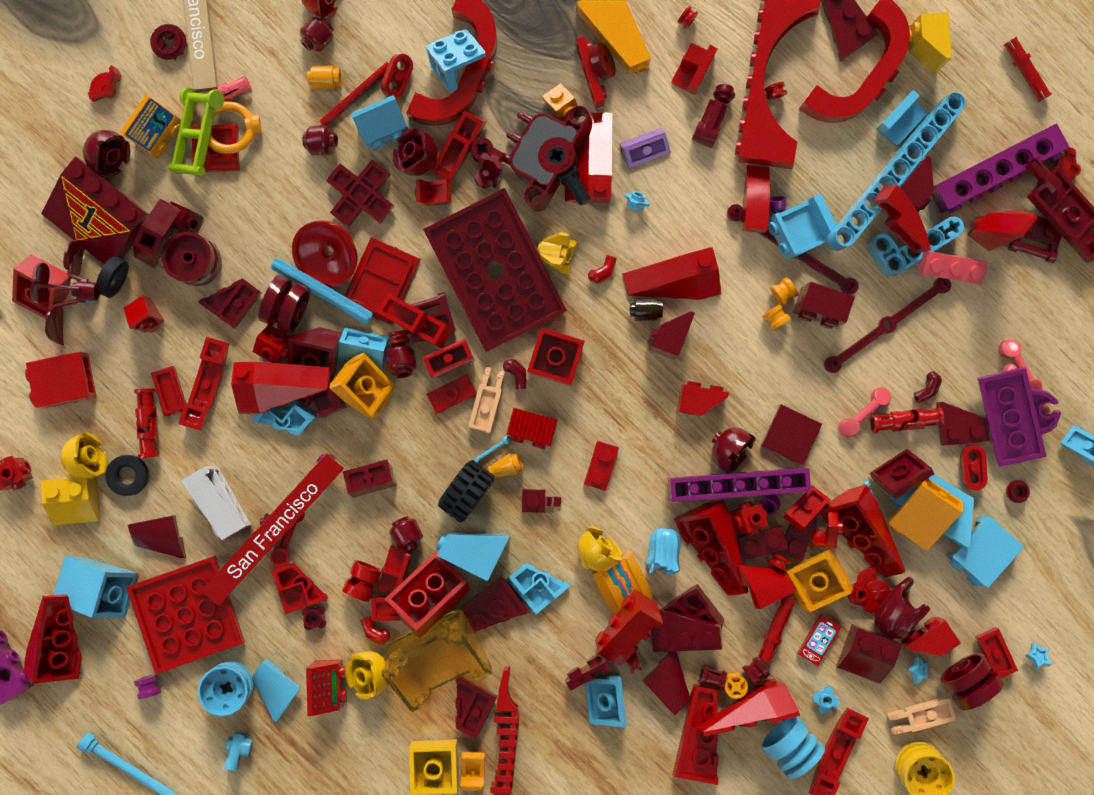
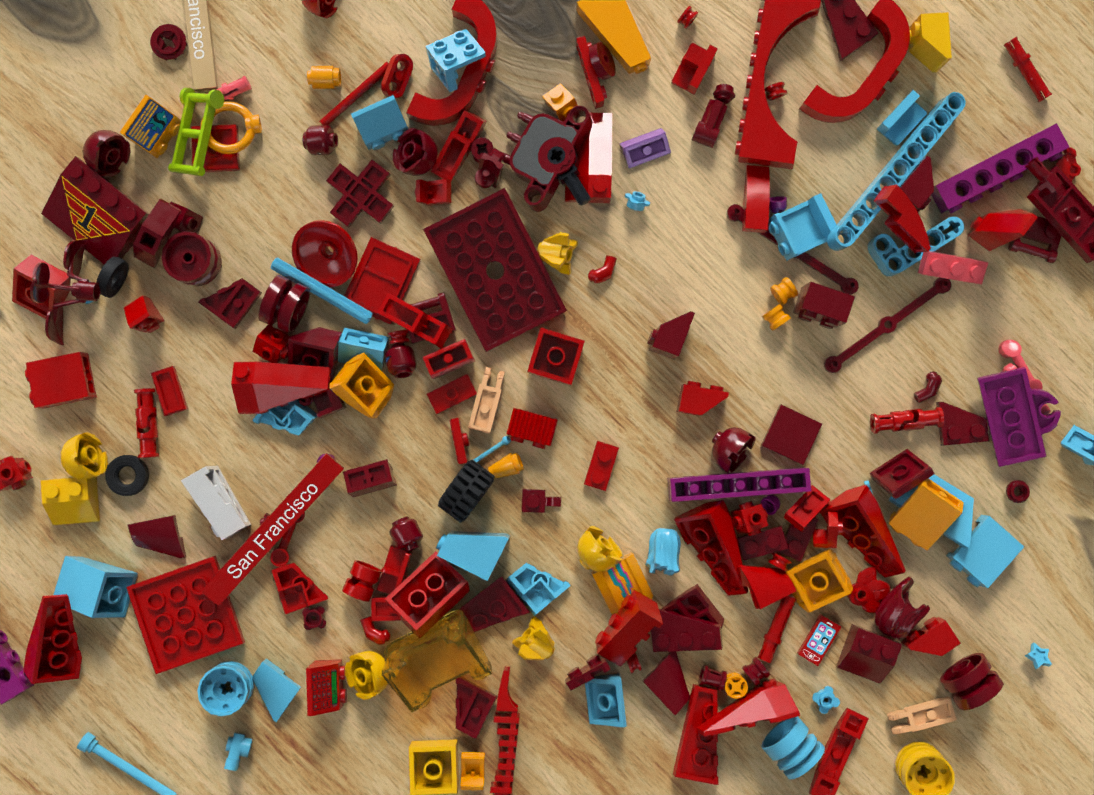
red piece [88,65,121,102] -> none
magenta wheel [134,674,161,699] -> none
red slope [178,337,229,431] -> none
dark red head [300,17,334,52] -> none
dark red arm [503,359,527,389] -> none
red wedge [622,247,722,300] -> none
dark brown brick [629,298,663,321] -> none
coral bar [838,387,891,437] -> none
medium azure piece [908,657,930,684] -> none
red plate [960,445,988,491] -> none
red plate [975,627,1018,679] -> none
none -> red plate [449,418,469,464]
none -> yellow brick [512,616,555,660]

